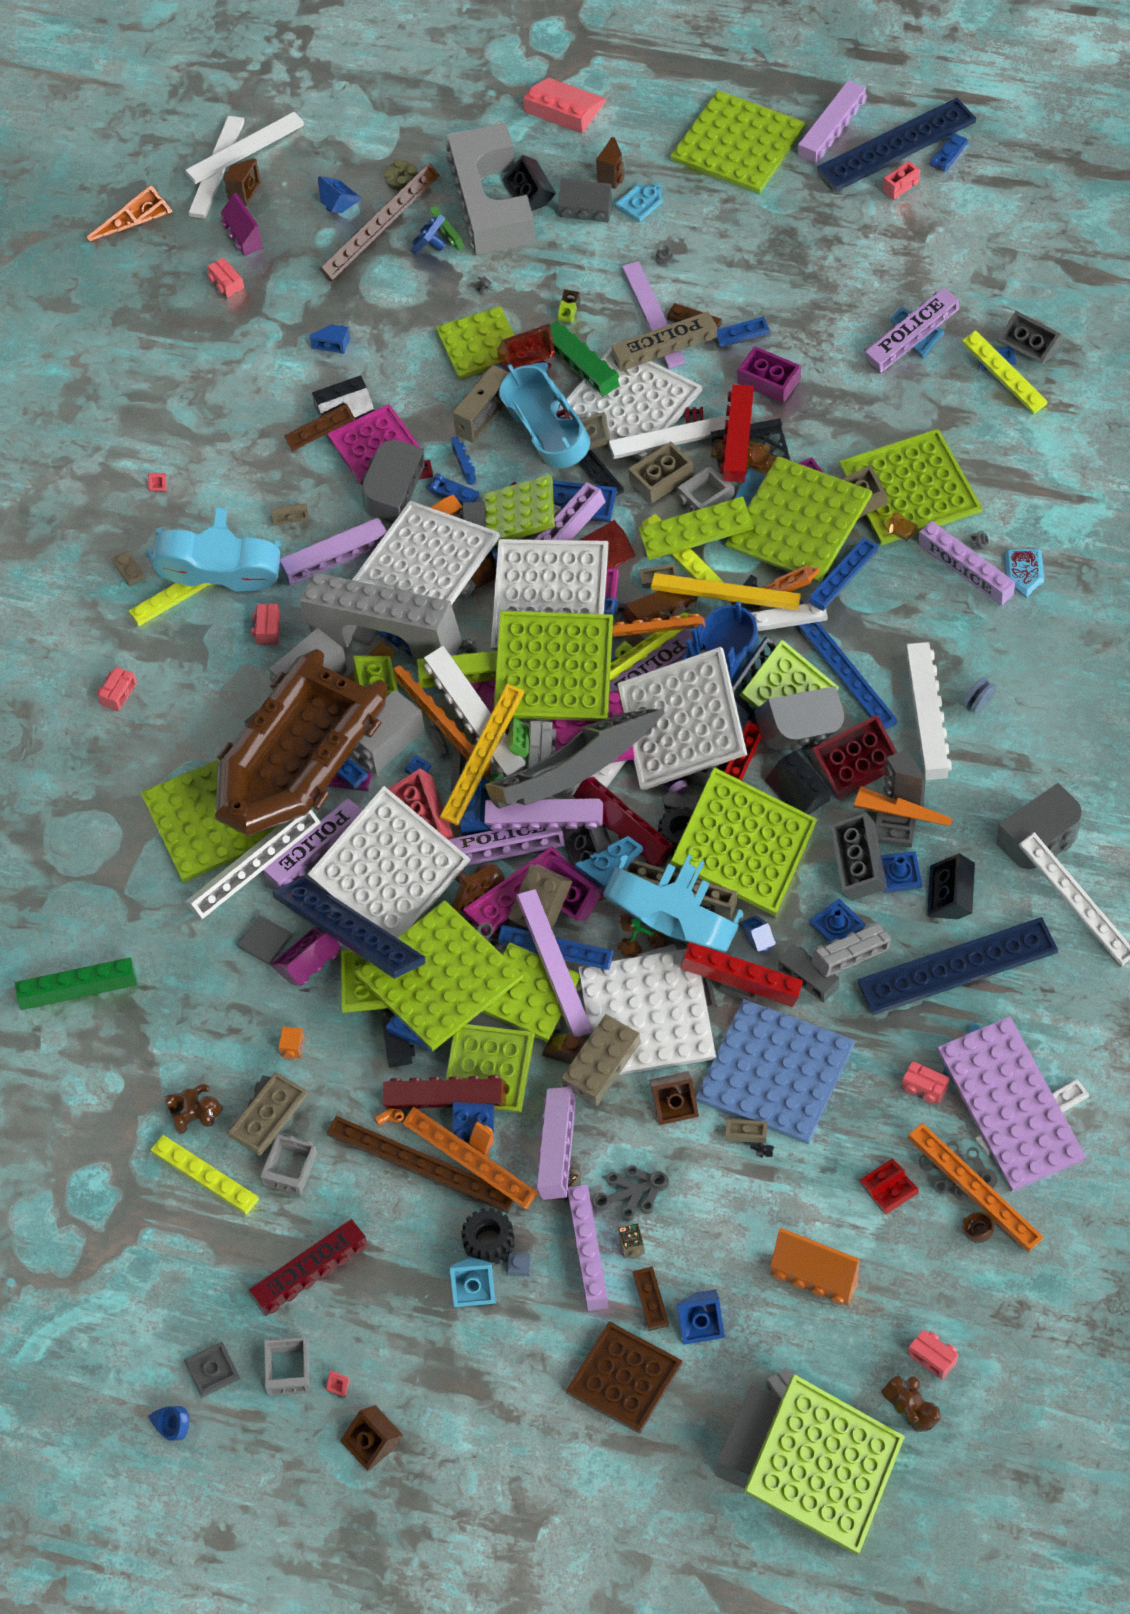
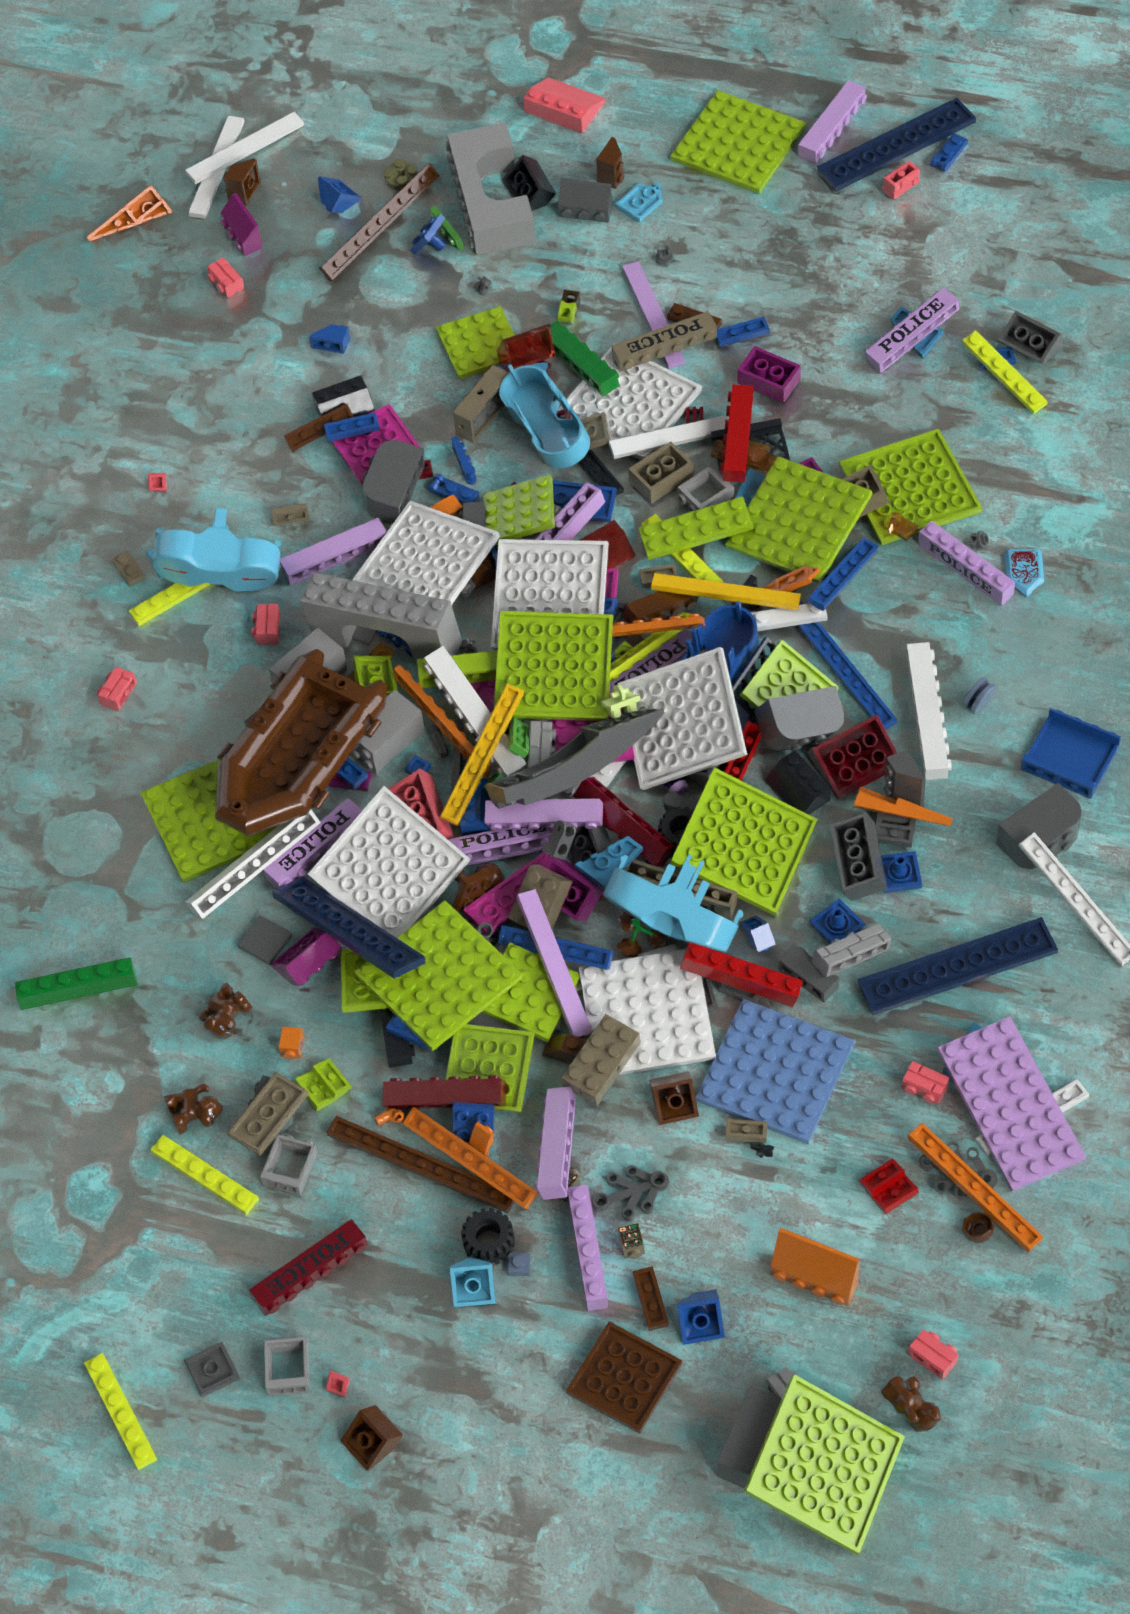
blue piece [148,1406,189,1441] -> none
black slope [927,853,975,919] -> none
none -> neon yellow plate [84,1353,157,1470]
none -> reddish brown animal [199,982,252,1039]
none -> lime slope [294,1058,352,1112]
none -> blue plate [324,412,380,442]
none -> dark grey leg [542,821,576,860]
none -> yellowish green hips [601,685,641,719]
none -> blue panel [1020,708,1121,799]

